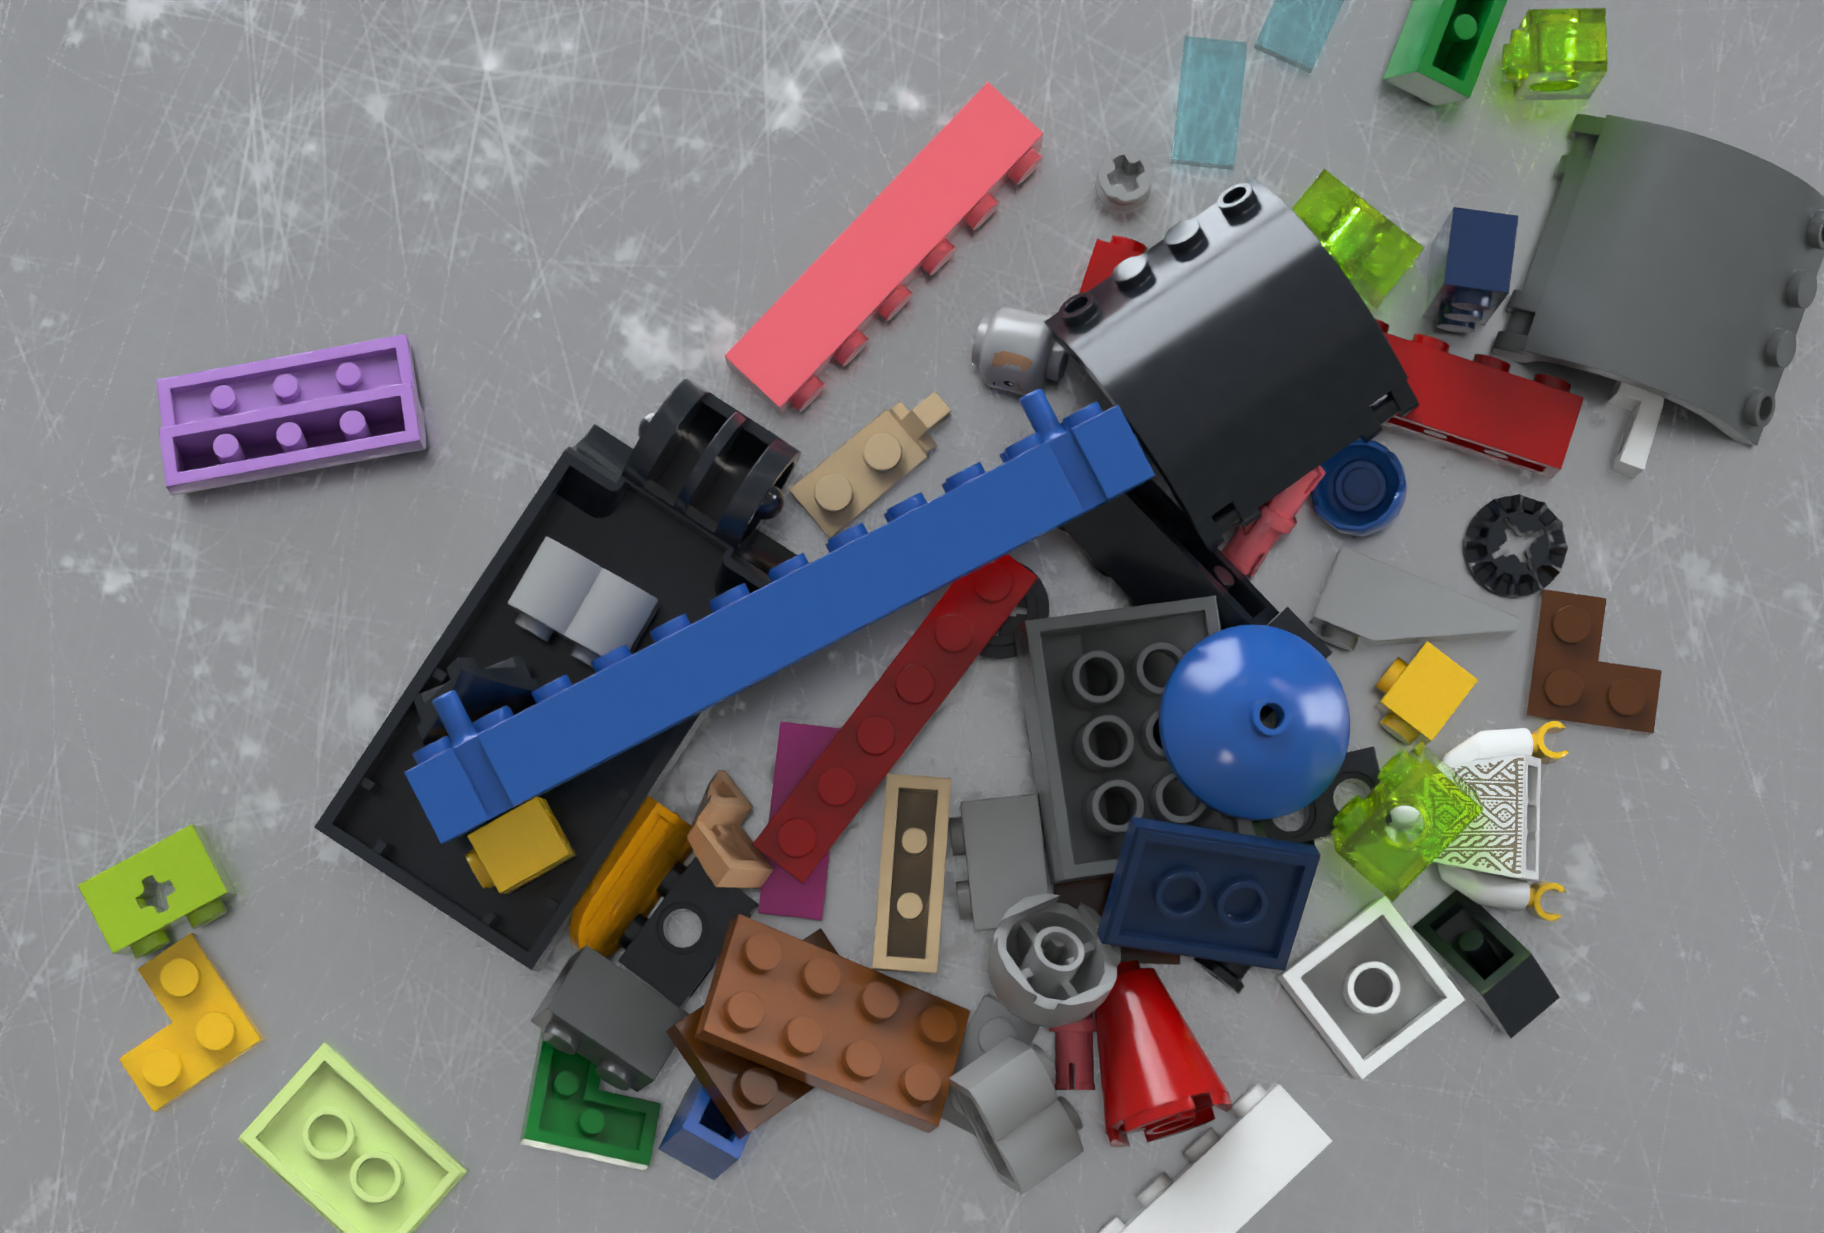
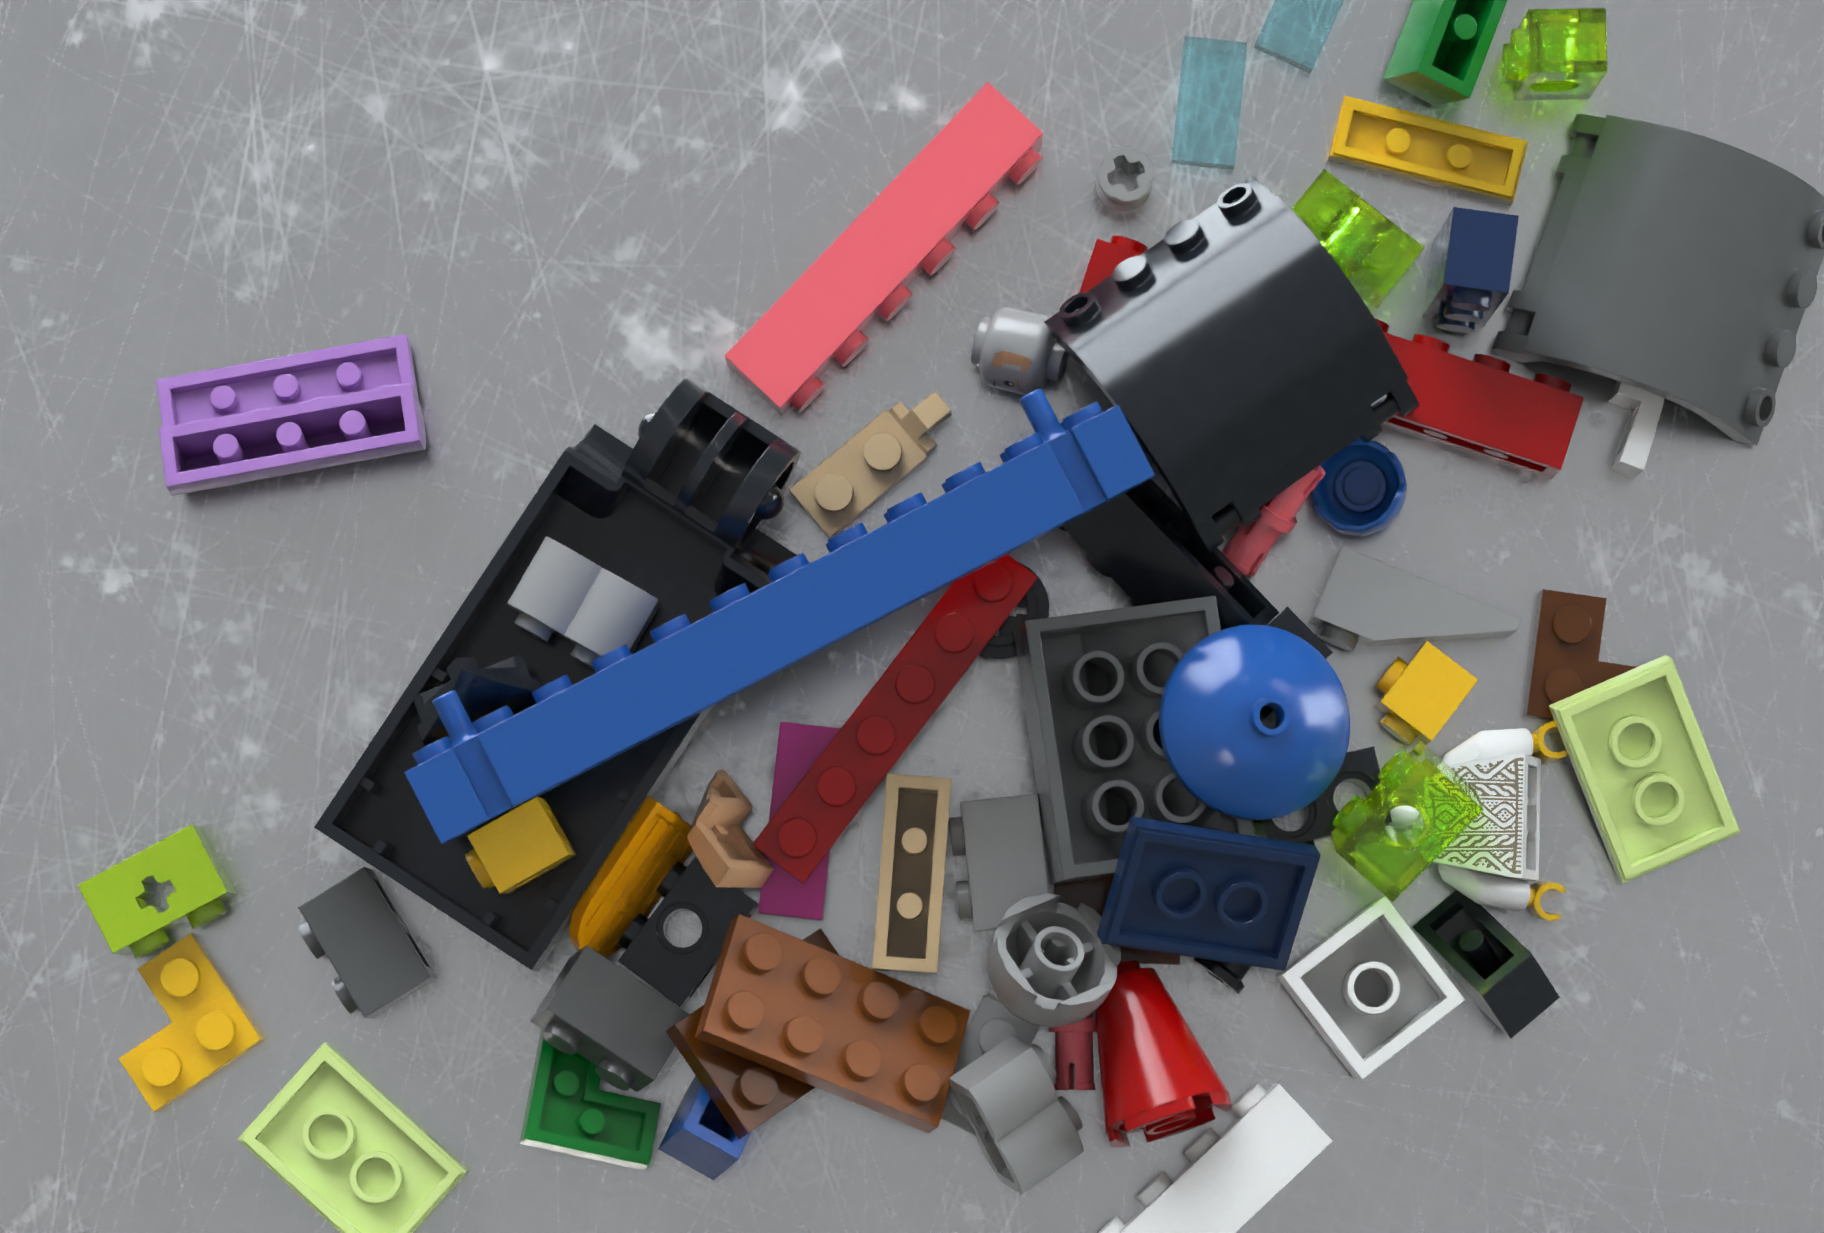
black gear [1465,494,1568,597] -> none
none -> dark grey brick [298,867,438,1019]
none -> yellow tile [1328,95,1528,206]
none -> yellowish green tile [1549,655,1740,883]

